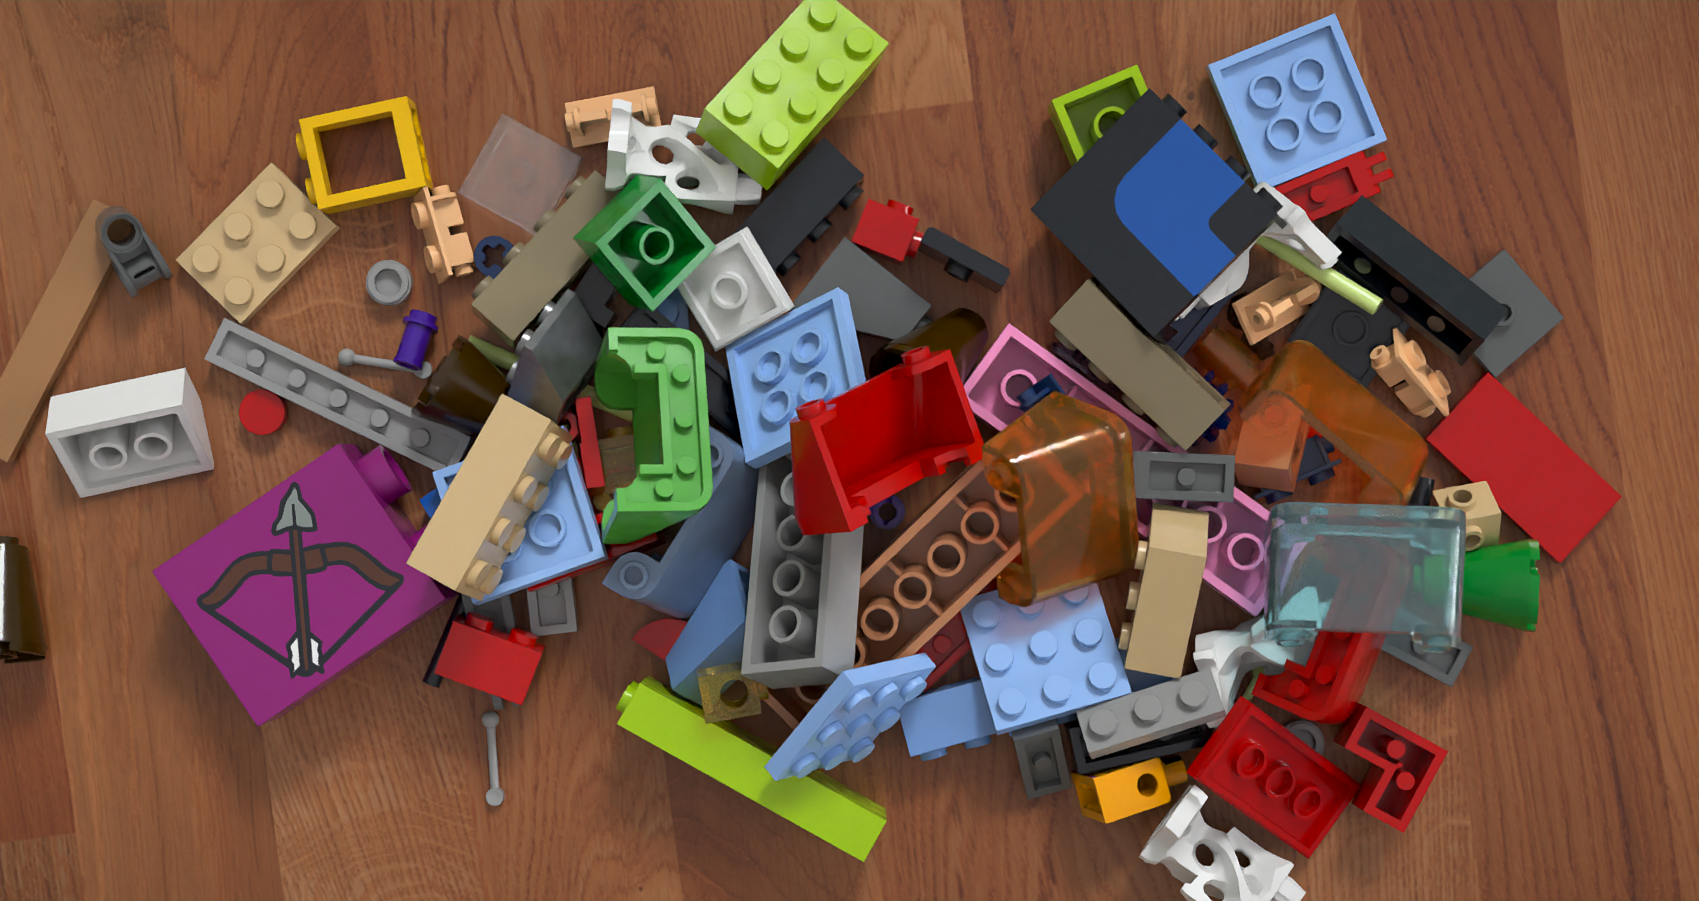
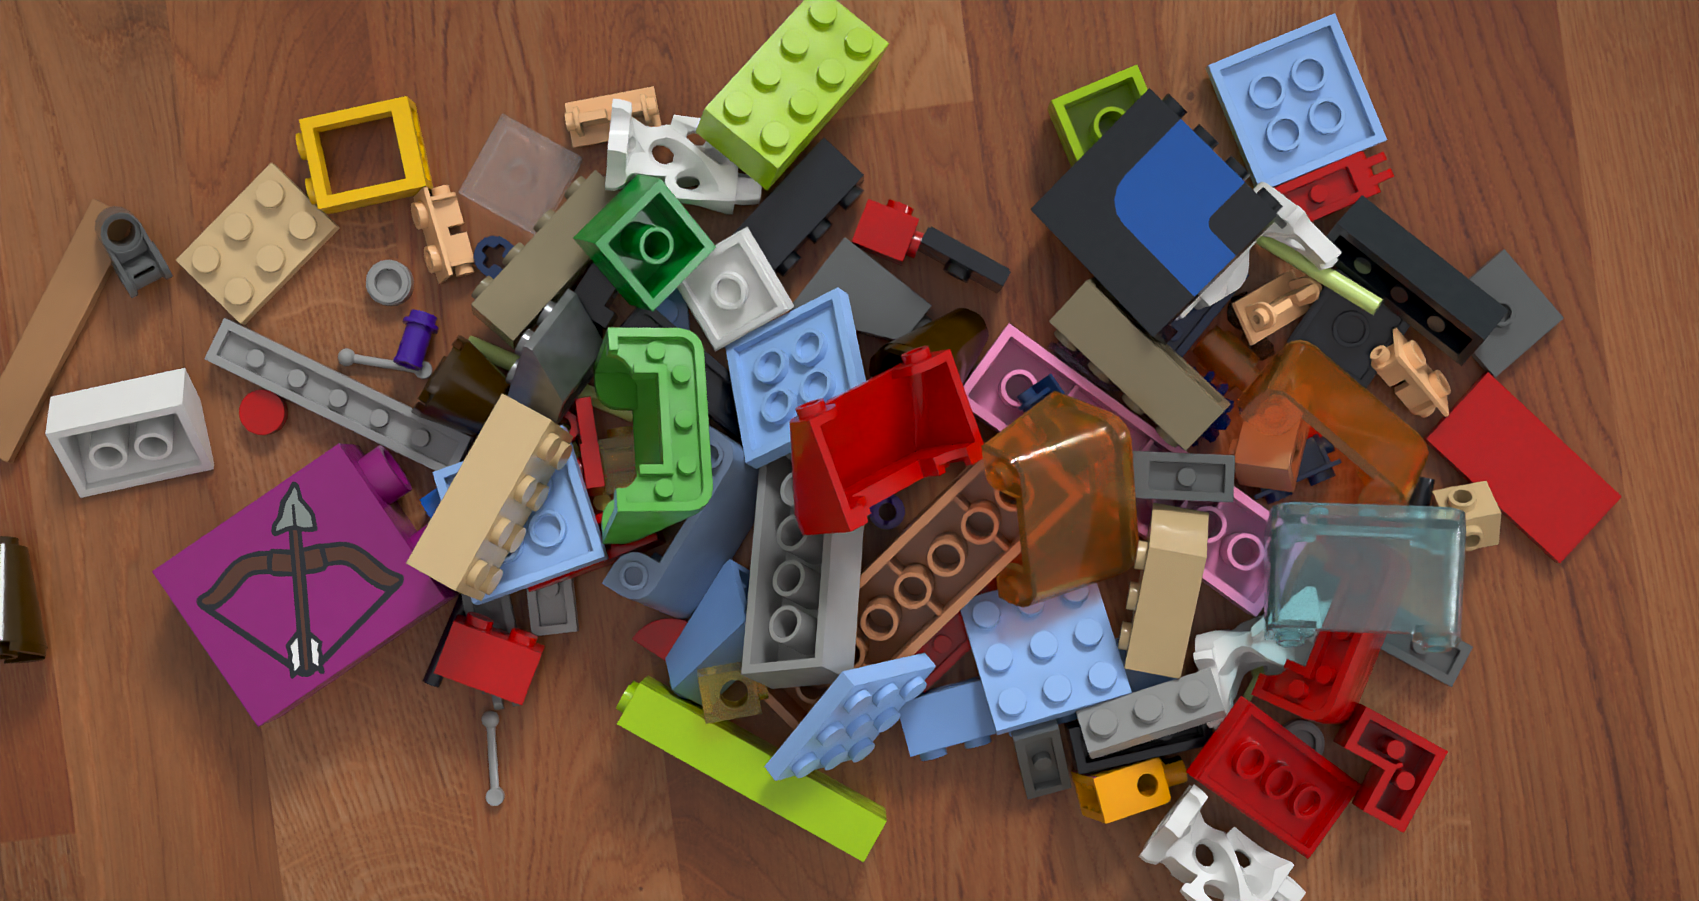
green cone [1413,539,1540,632] -> none

